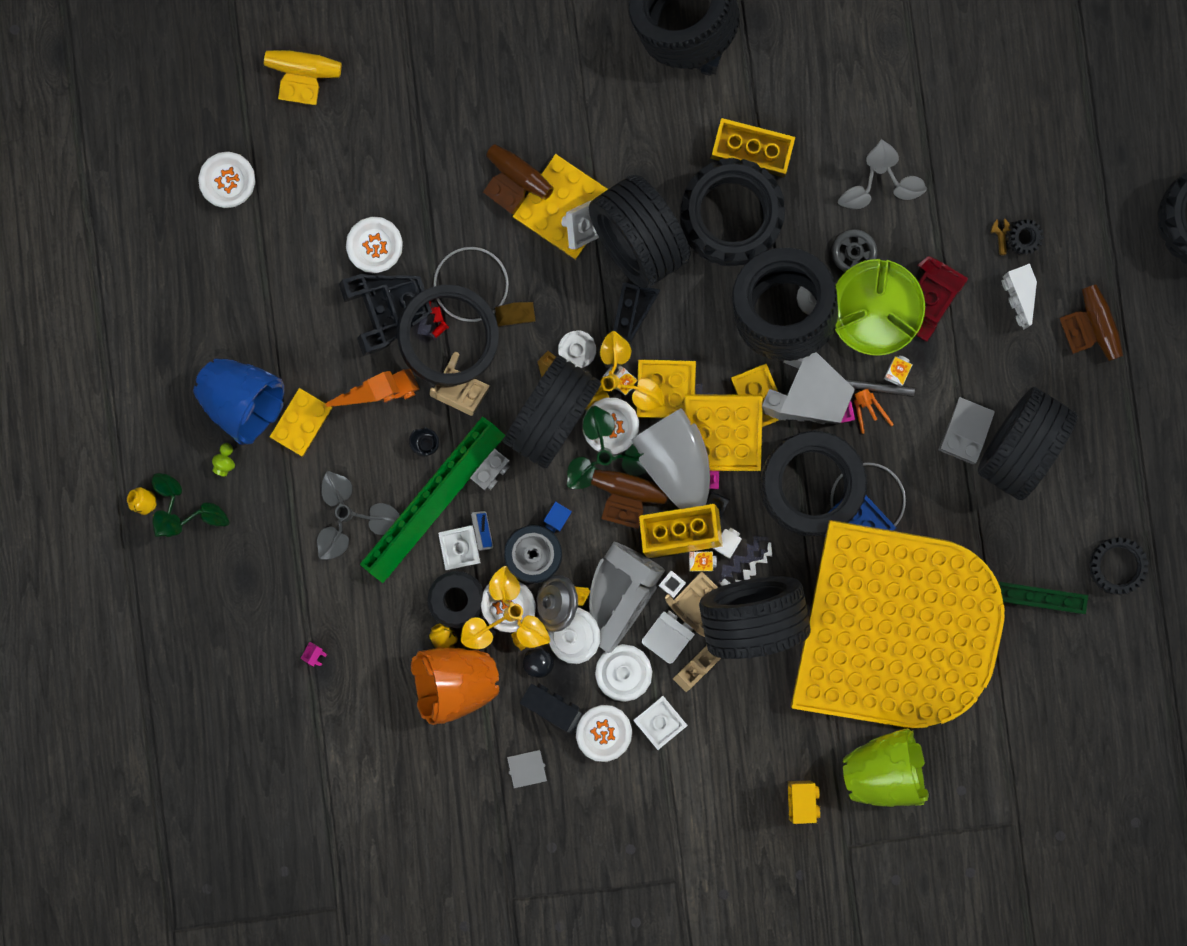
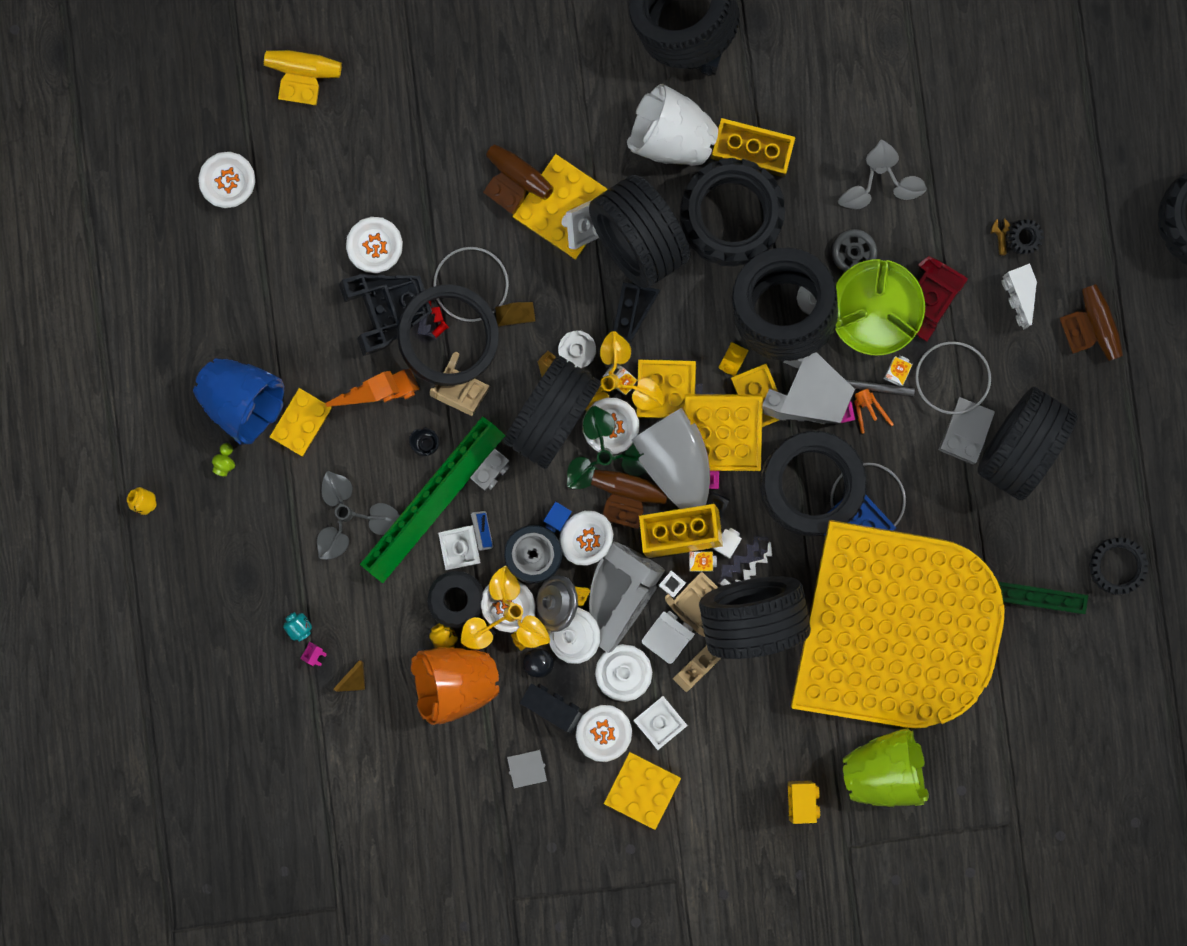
dark green plant [152,473,230,537] -> none
none -> teal head [283,612,312,642]
none -> pearl gold slope [334,660,365,692]
none -> white piece [559,511,614,566]
none -> yellow plate [604,752,681,830]
none -> white piece [627,84,718,166]
none -> yellow bracket [718,342,749,376]
none -> light grey piece [915,342,991,414]

